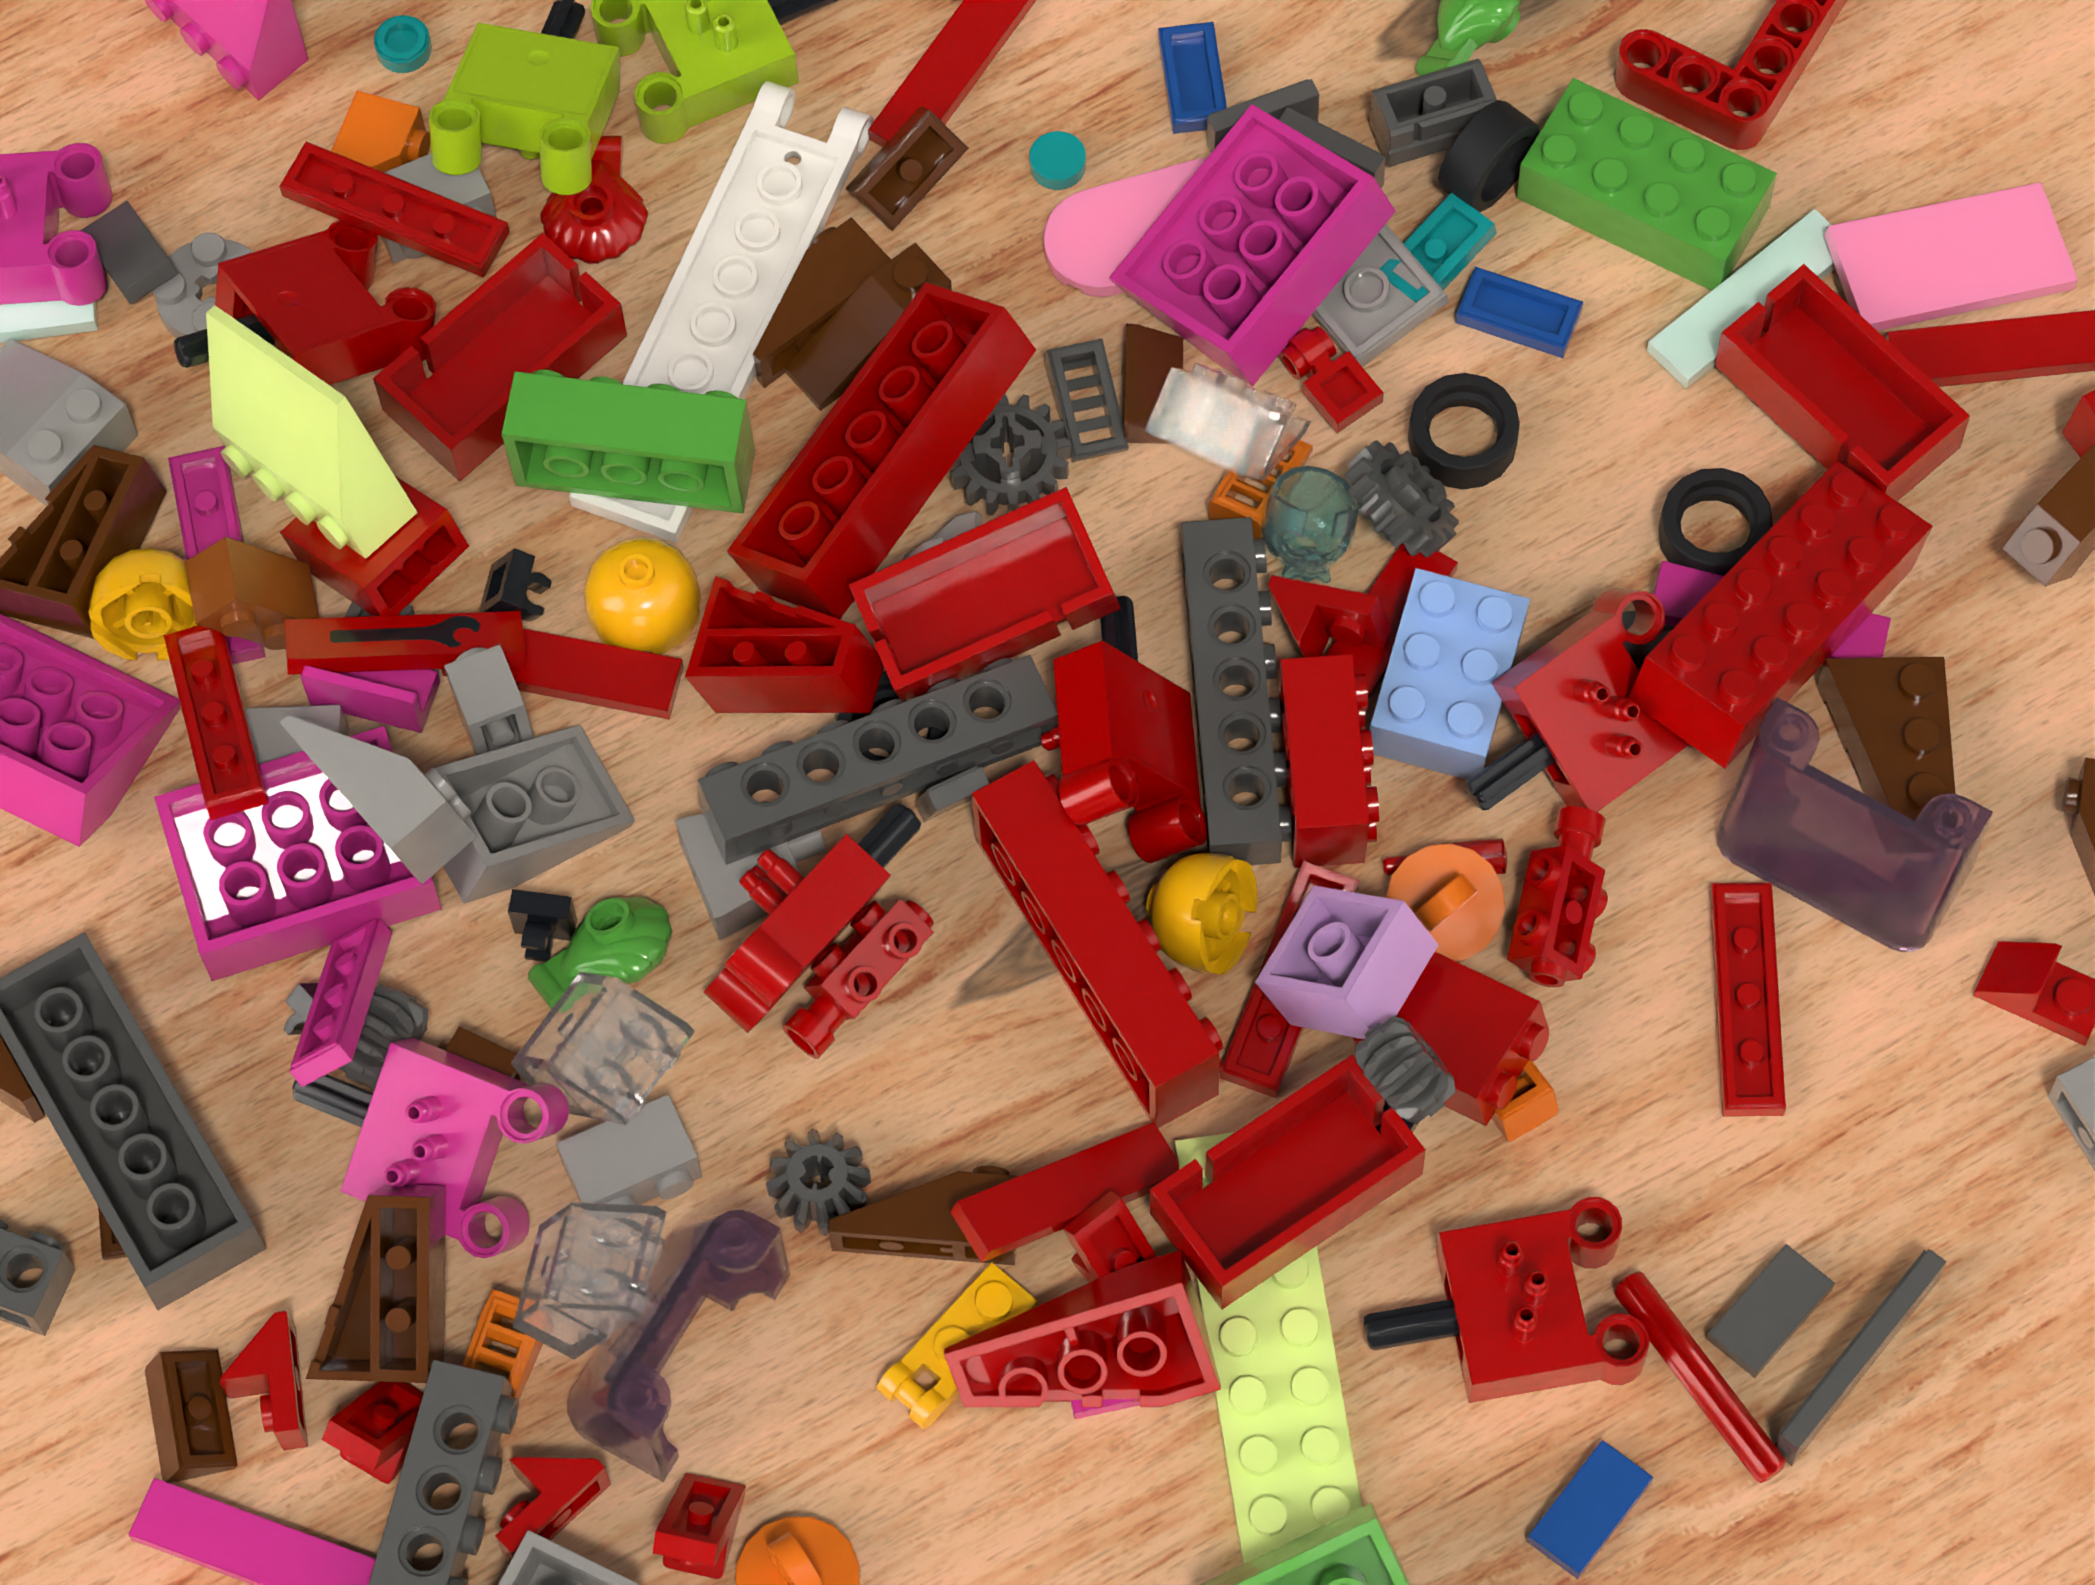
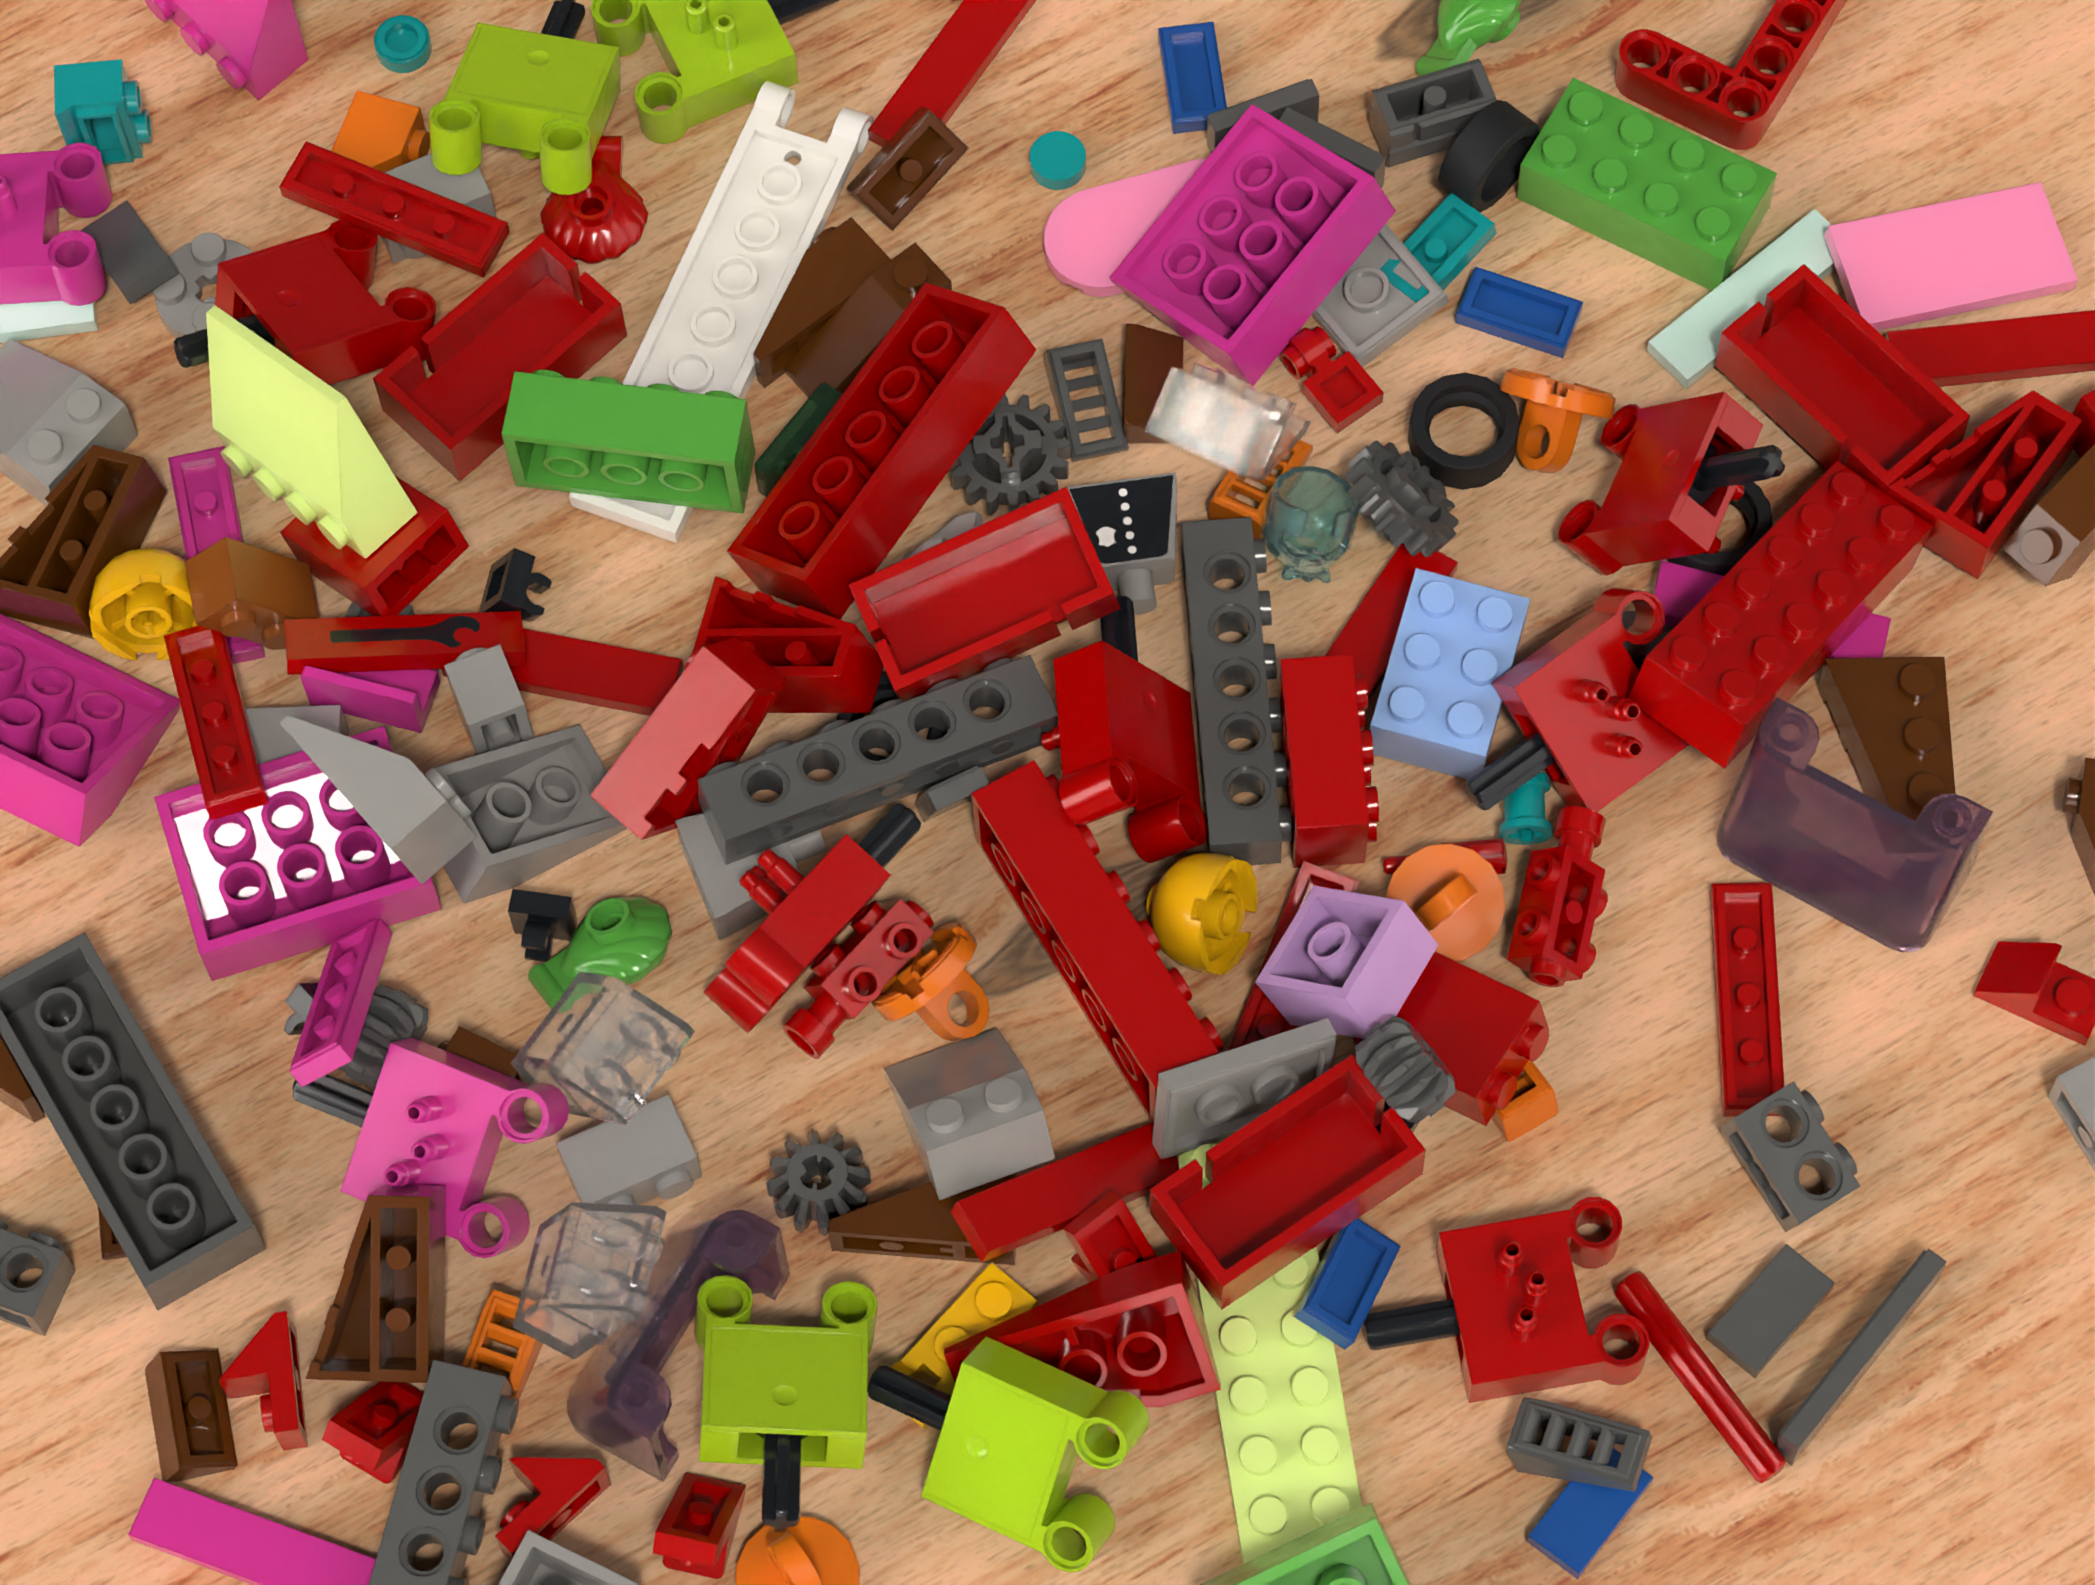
yellow cylinder [584,537,701,654] -> none
red slope [1267,575,1392,658] -> none
none -> teal window [54,59,152,165]
none -> wedge [590,637,787,840]
none -> lime piece [694,1275,878,1532]
none -> clear green slope [754,382,842,497]
none -> lime piece [867,1336,1149,1572]
none -> orange tile [872,923,990,1041]
none -> light grey slope [884,1028,1055,1200]
none -> black torso [1067,472,1177,615]
none -> light grey tile [1152,1018,1337,1159]
none -> blue tile [1293,1218,1401,1350]
none -> teal bush [1499,773,1553,845]
none -> orange tile [1500,368,1616,473]
none -> dark grey slope [1507,1397,1652,1492]
none -> red piece [1558,392,1785,576]
none -> dark grey brick [1720,1081,1860,1232]
none -> red wedge [1886,390,2083,579]

